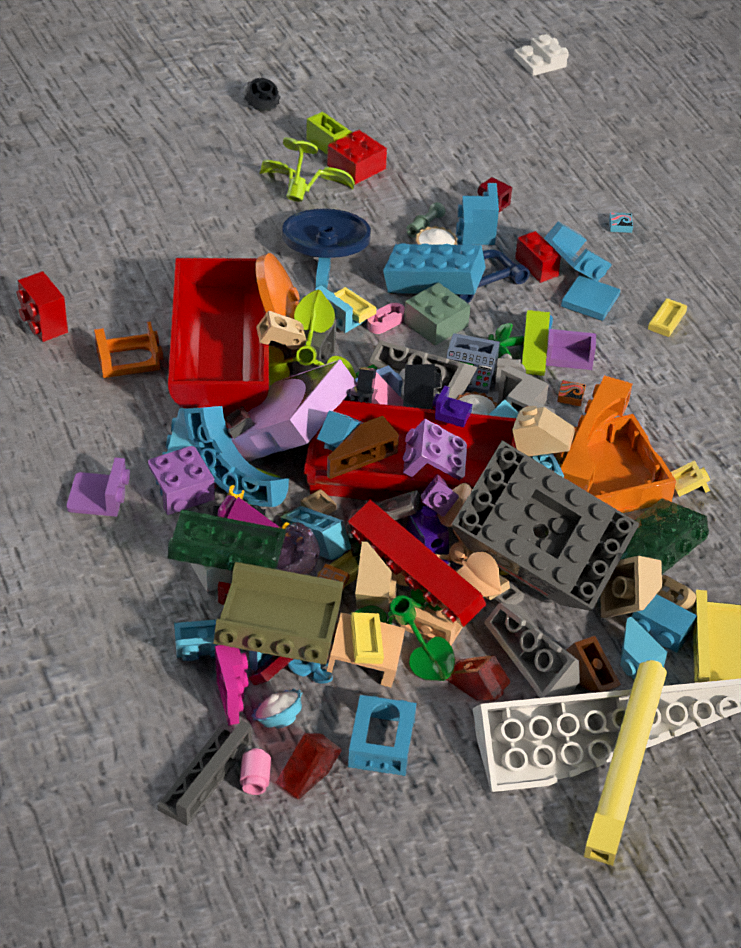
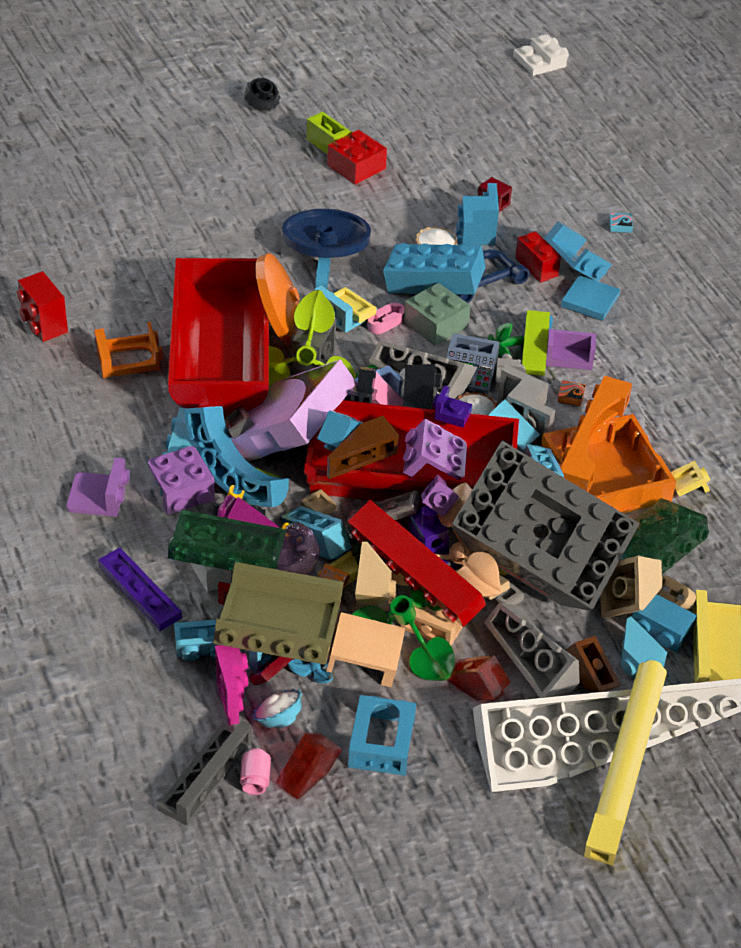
tan leg [257,311,306,349] -> none
lime plant [259,137,354,202] -> none
light yellow tile [350,612,384,664] -> none
sand green pin [406,202,446,238] -> none
tan slope [512,406,575,456] -> none
light yellow tile [648,298,687,337] -> none
none -> dark purple plate [98,548,182,631]

